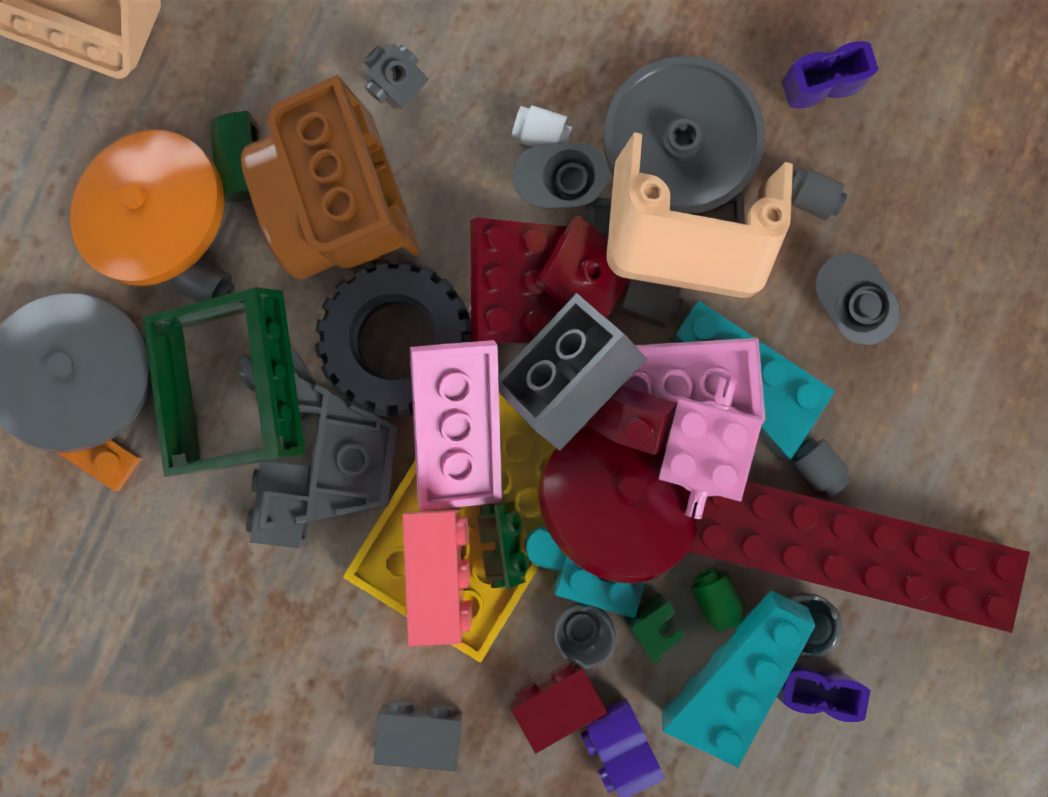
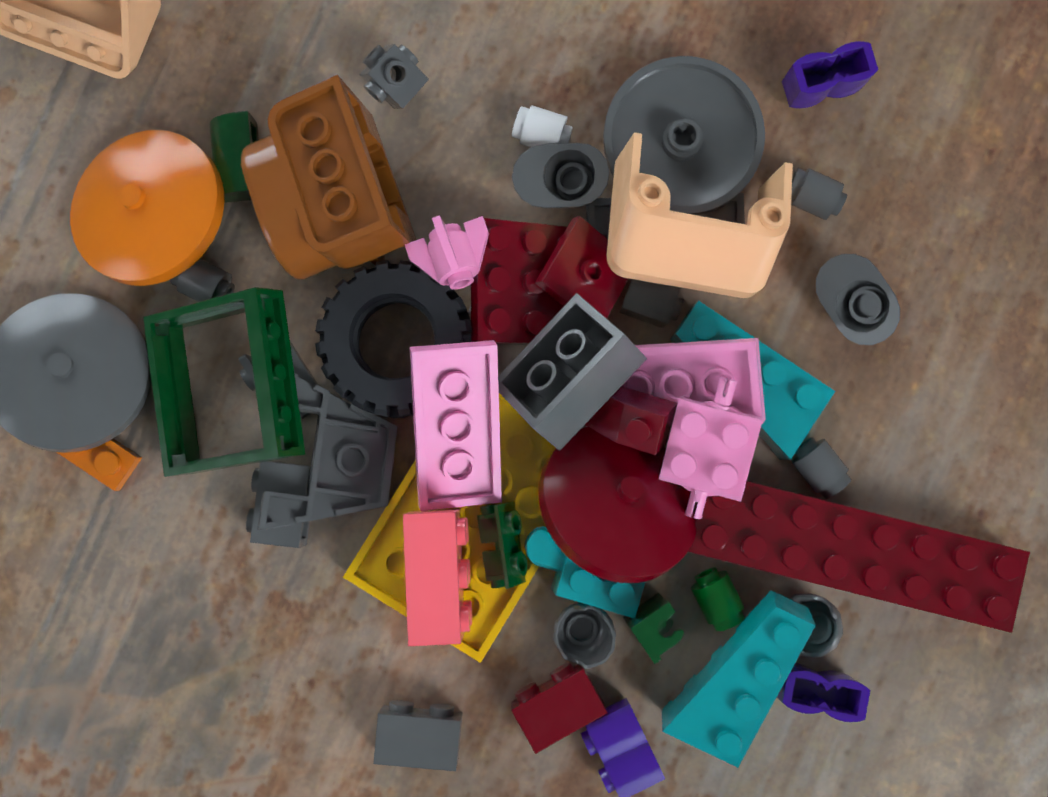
none -> bright pink brick [405,215,489,290]

